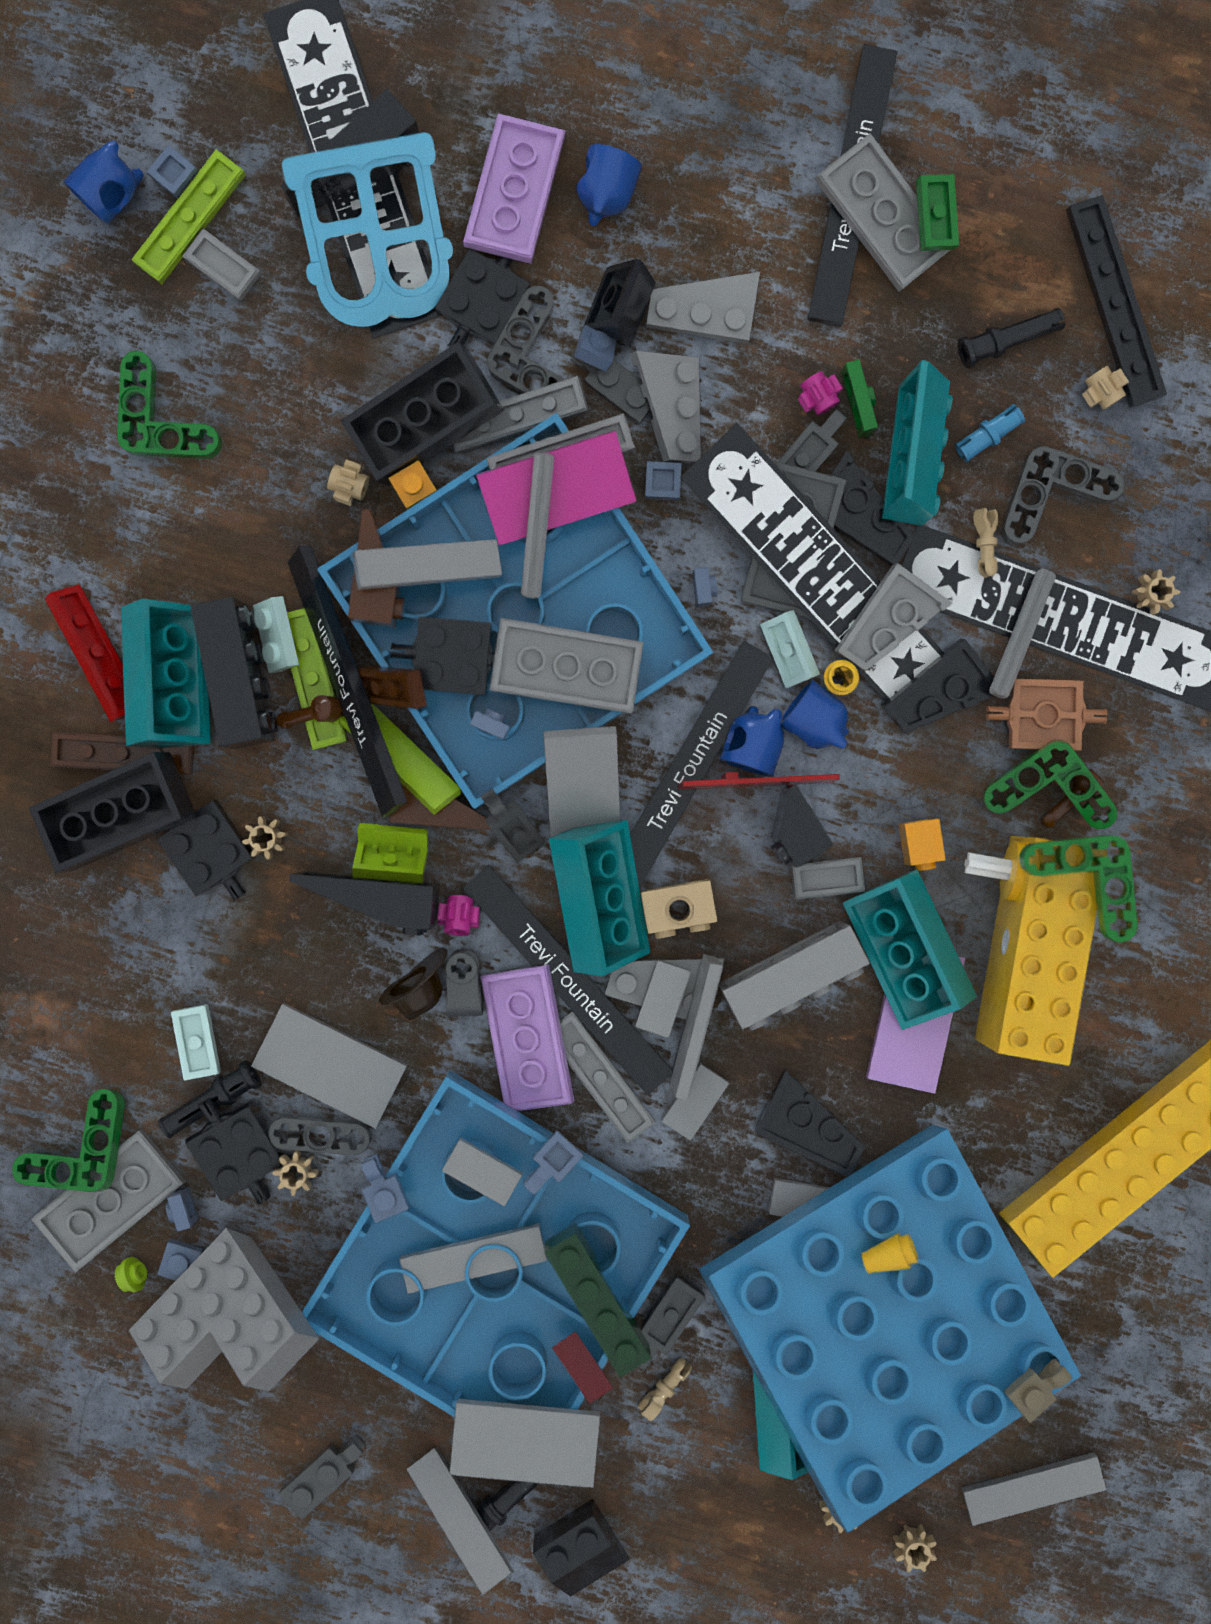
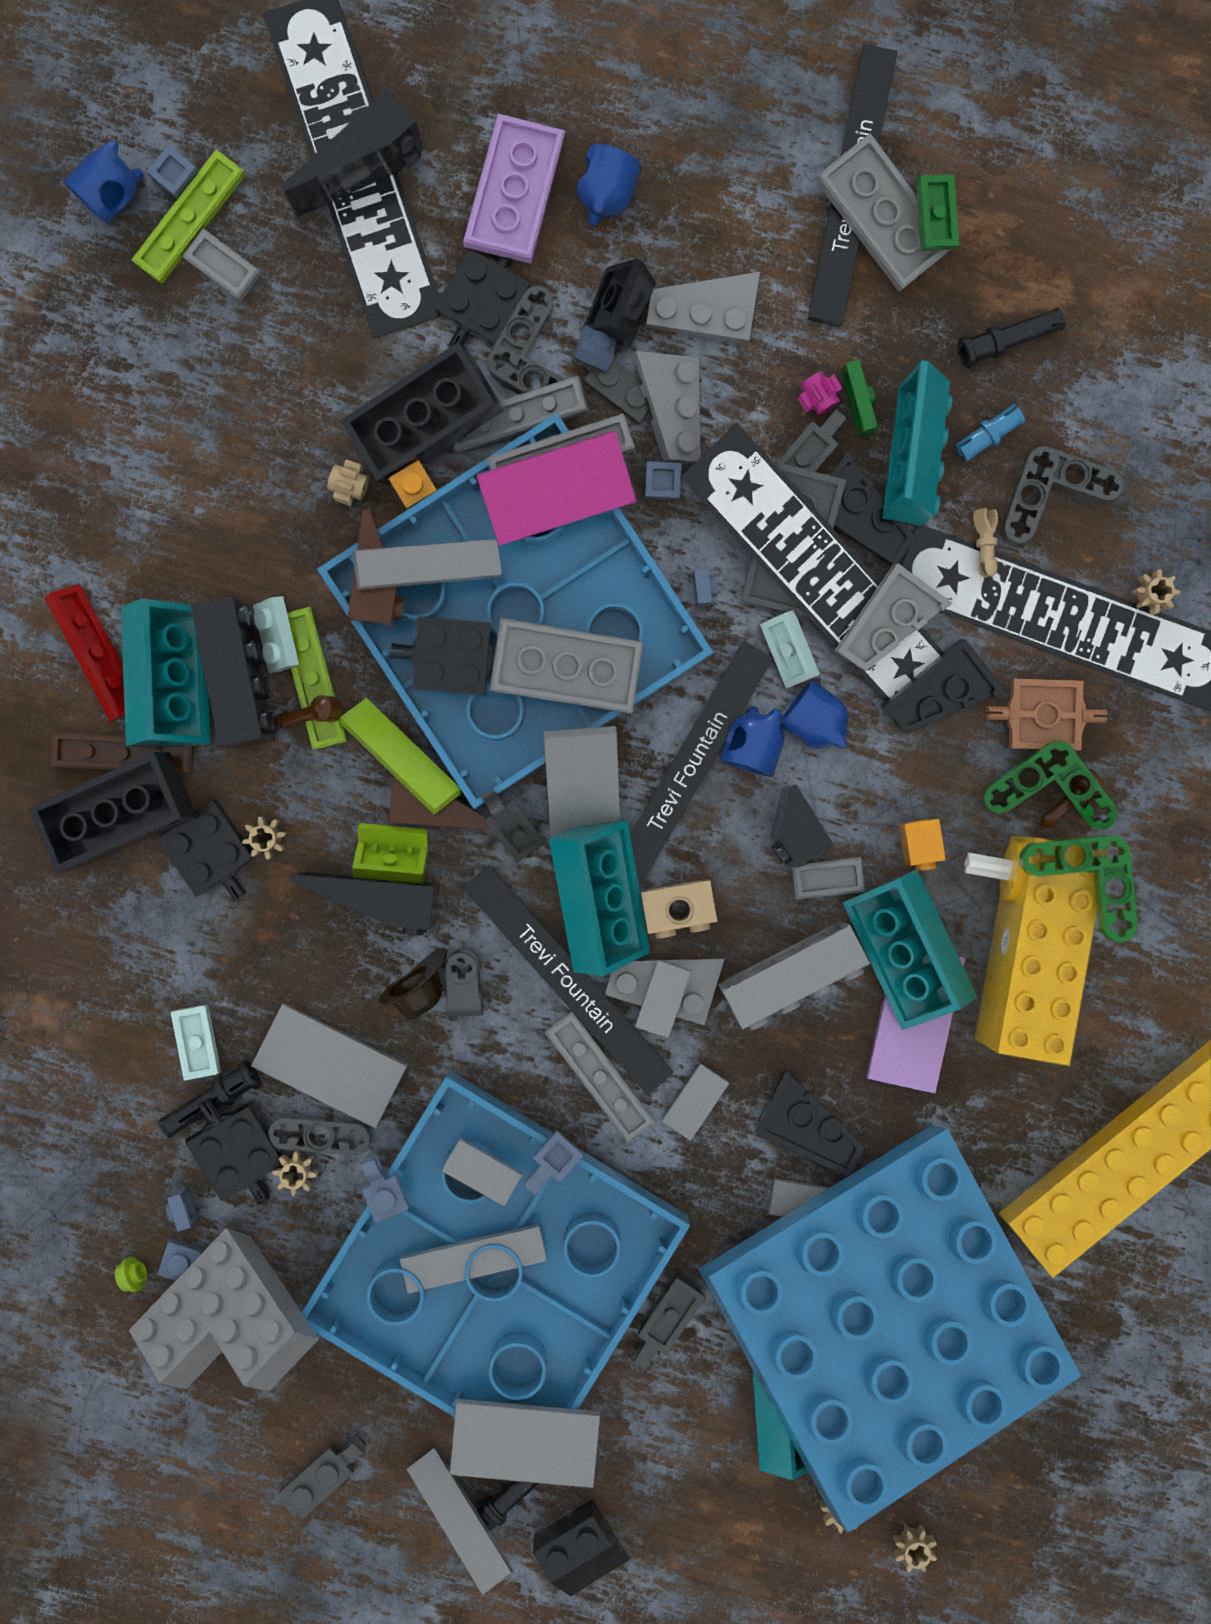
green beam [12,1089,125,1192] -> none
light grey tile [31,1128,186,1273] -> none
green beam [117,351,222,459] -> none
medium azure window [282,132,453,327] -> none
black tile [288,545,407,817] -> none
reddish brown tile [356,665,427,709] -> none
dark pink gear [437,895,480,936] -> none
sand blue plate [470,708,511,740] -> none
lavender tile [480,964,574,1111] -> none
light grey axle [521,452,554,598] -> none
dark green arch [544,1223,651,1377] -> none
dark red sticker [552,1332,613,1404] -> none
tan piece [637,1358,692,1421] -> none
light grey tile [669,954,723,1100] -> none
red piece [678,772,840,790] -> none
yellow cone [824,660,859,695] -> none
yellow cone [861,1233,919,1274] -> none
light grey tile [961,1452,1106,1526] -> none
light grey axle [989,568,1056,699] -> none
dark tan plate [1003,1359,1073,1423] -> none
black plate [1066,195,1167,408] -> none
tan gear [1082,366,1129,410] -> none

